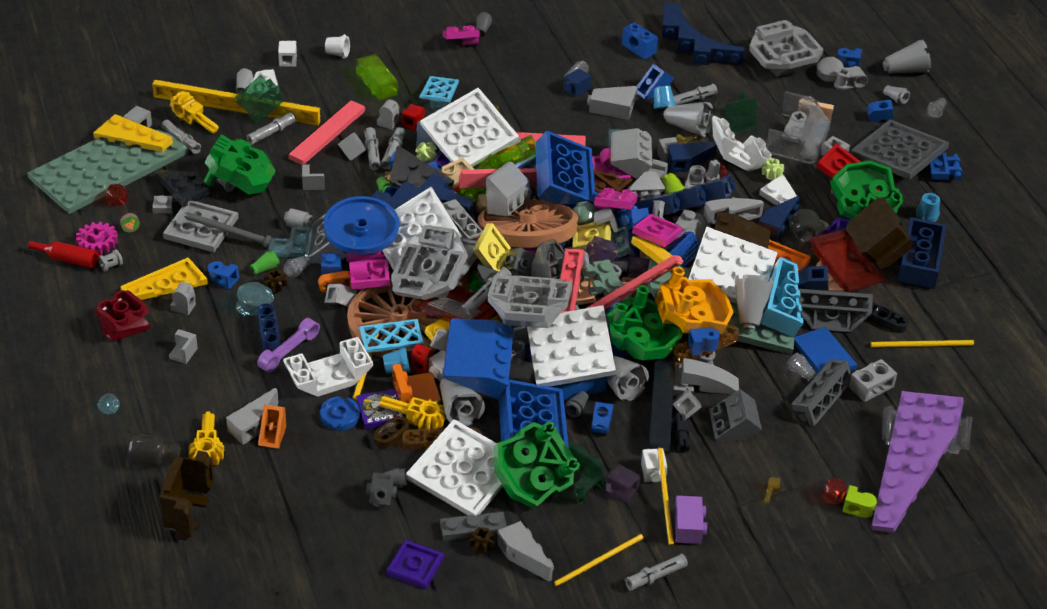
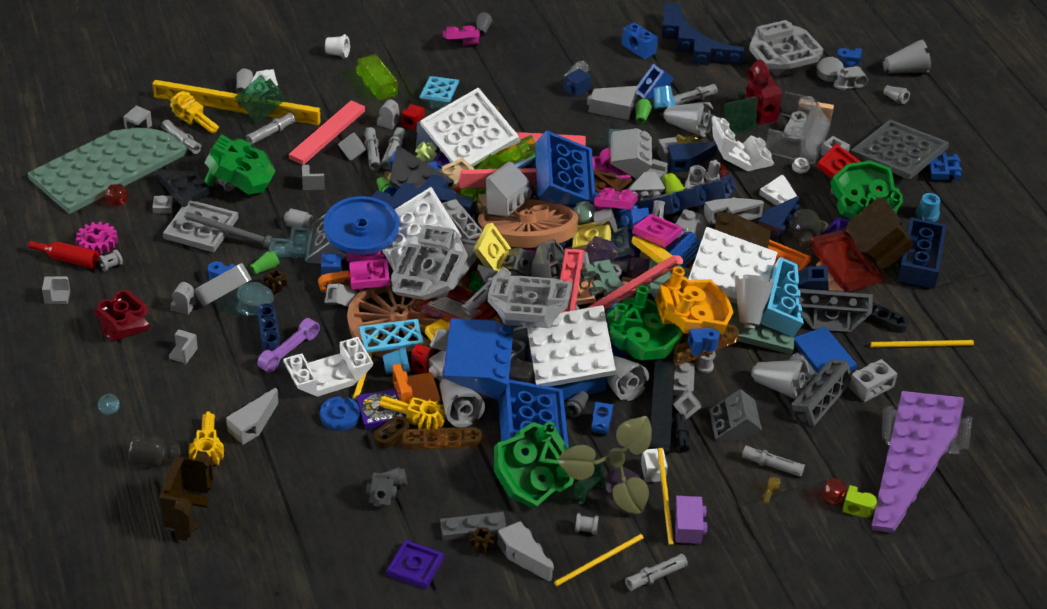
yellow wing [93,114,173,152] -> none
tile [120,213,140,232] -> none
yellow wing [120,258,208,300] -> none
orange slope [258,404,286,448] -> none
white brick [278,41,297,66] -> none
clear cone [284,255,311,277] -> none
white plate [406,419,503,516] -> none
light grey slope [681,358,739,395] -> none
yellowish green gear [762,158,784,180] -> none
blue leg [867,100,894,122] -> none
clear cone [927,98,947,118] -> none
none -> light grey panel [42,276,70,304]
none -> light grey beam [194,263,252,307]
none -> olive plant [558,416,652,514]
none -> light grey bush [575,513,598,535]
none -> bright green cone [635,99,652,125]
none -> light grey pin [742,445,805,477]
none -> dark red brick [744,59,782,125]
none -> light grey cone [751,360,809,399]
none -> white plate [792,158,810,174]

